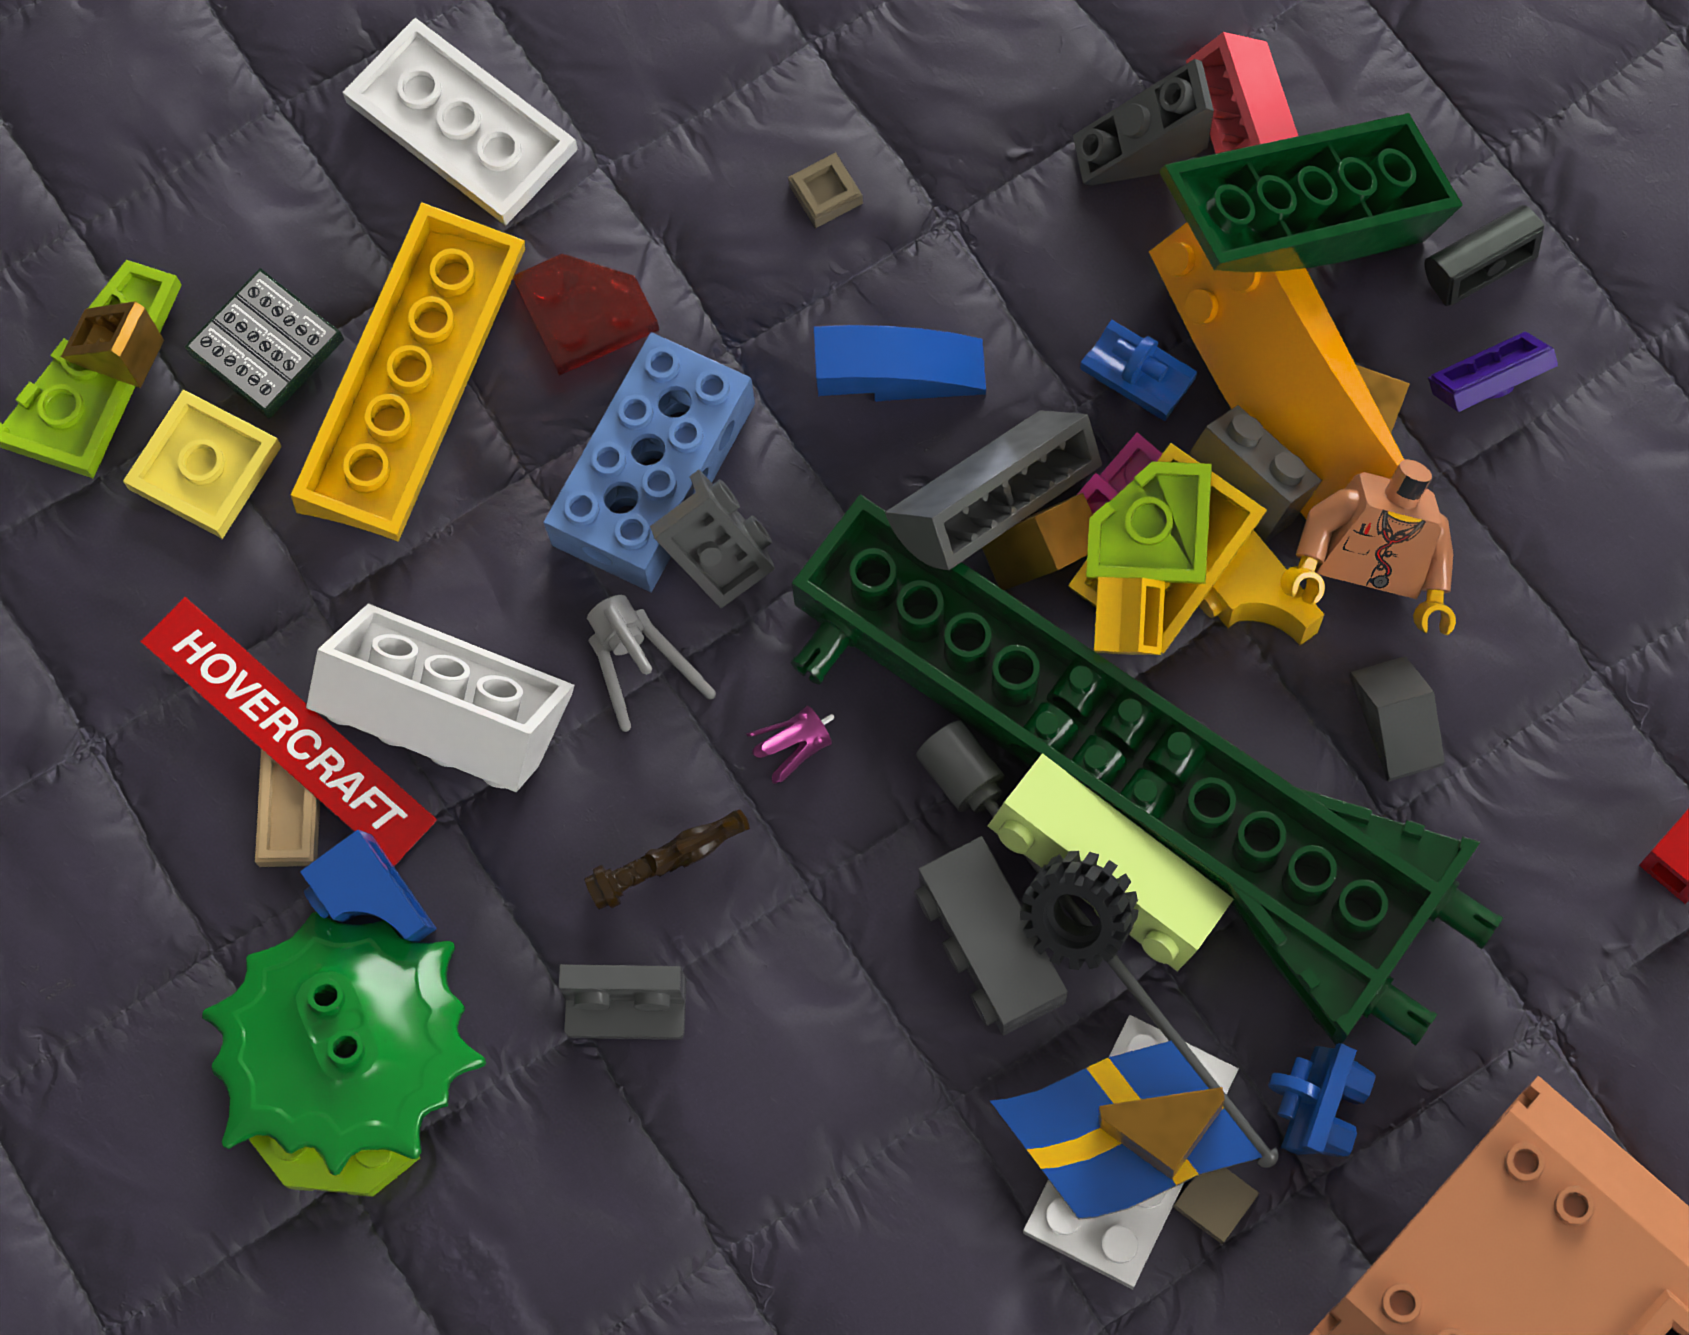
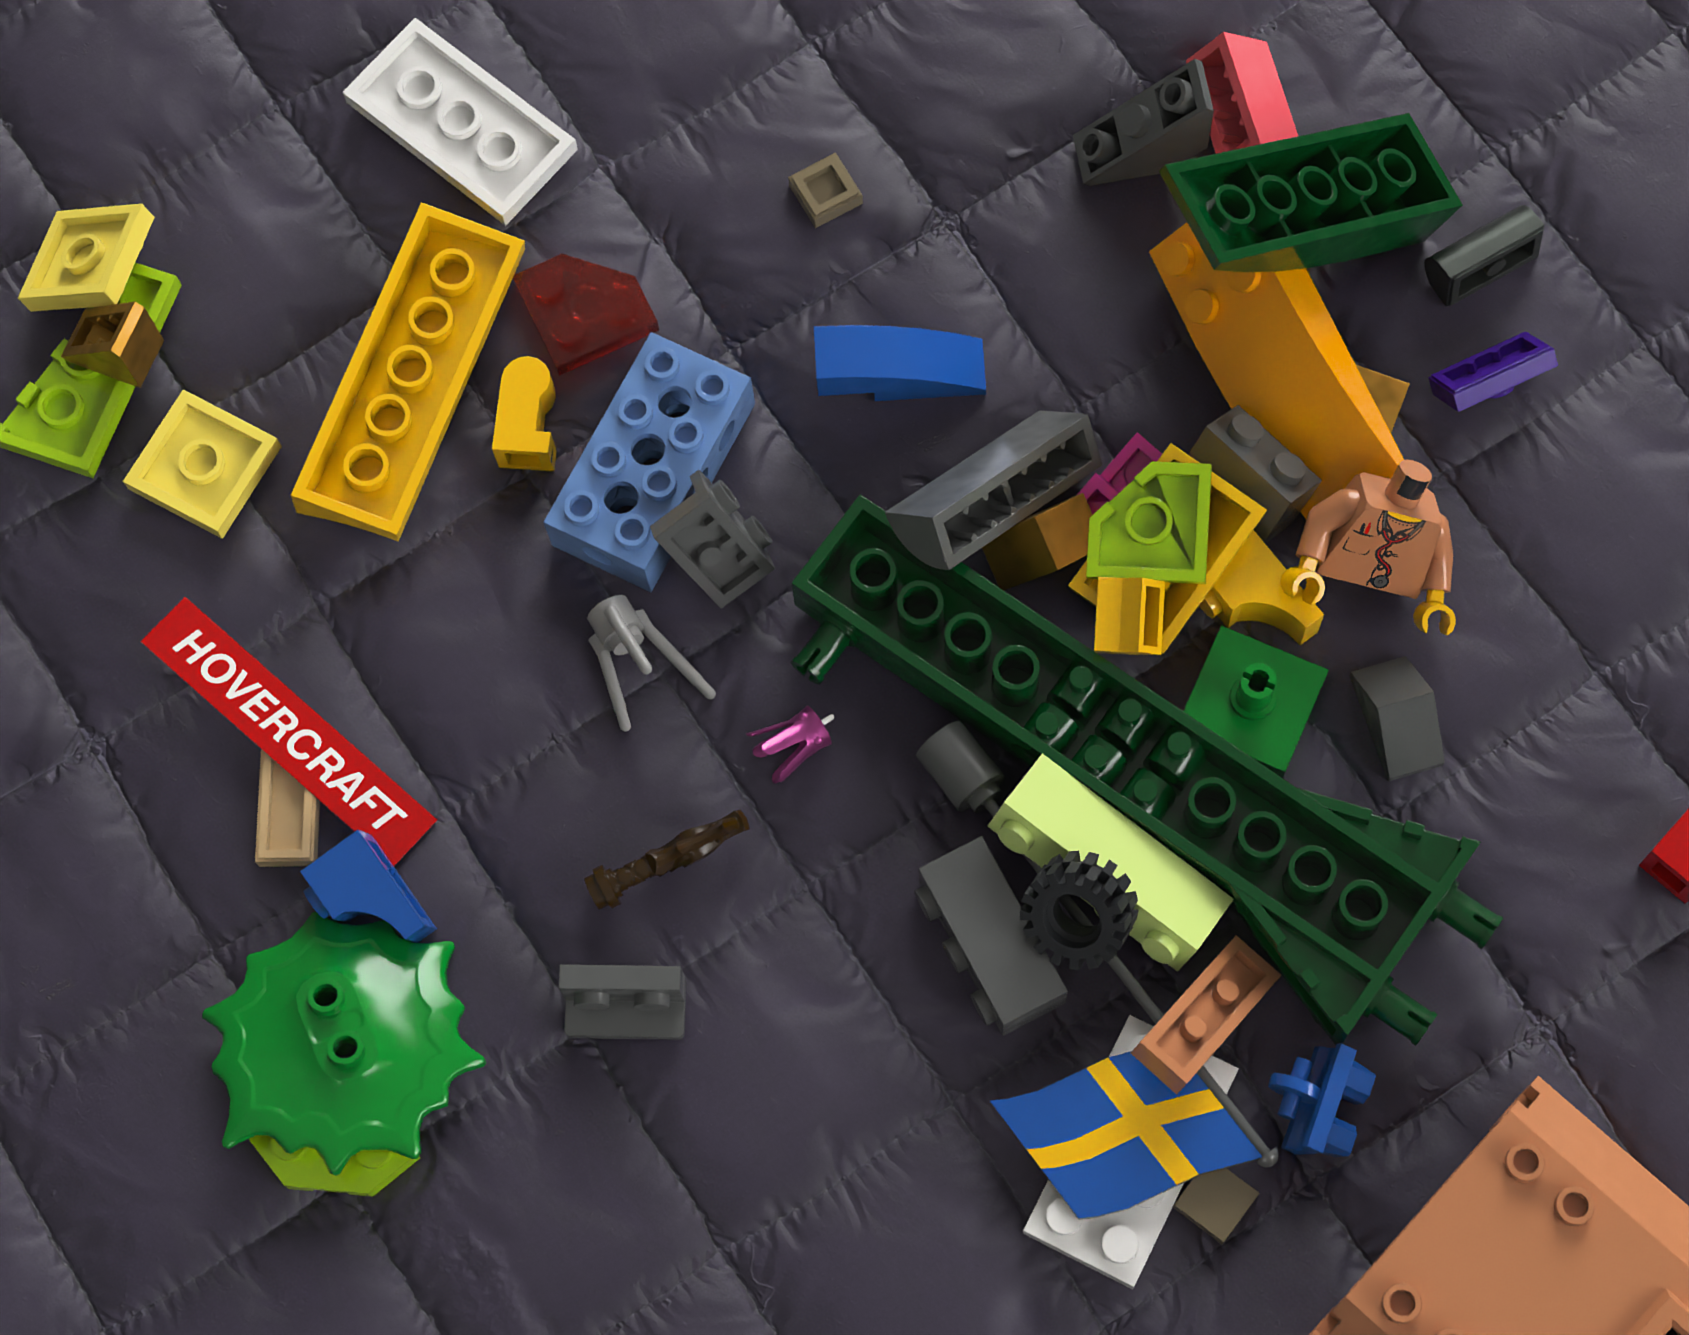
tile [185,268,344,419] -> none
white slope [306,604,574,792] -> none
blue hips [1080,319,1197,421] -> none
pearl gold slope [1099,1087,1225,1180] -> none
none -> light yellow plate [18,204,155,312]
none -> yellow leg [492,356,557,471]
none -> nougat plate [1131,935,1281,1094]
none -> green tile [1183,625,1329,778]

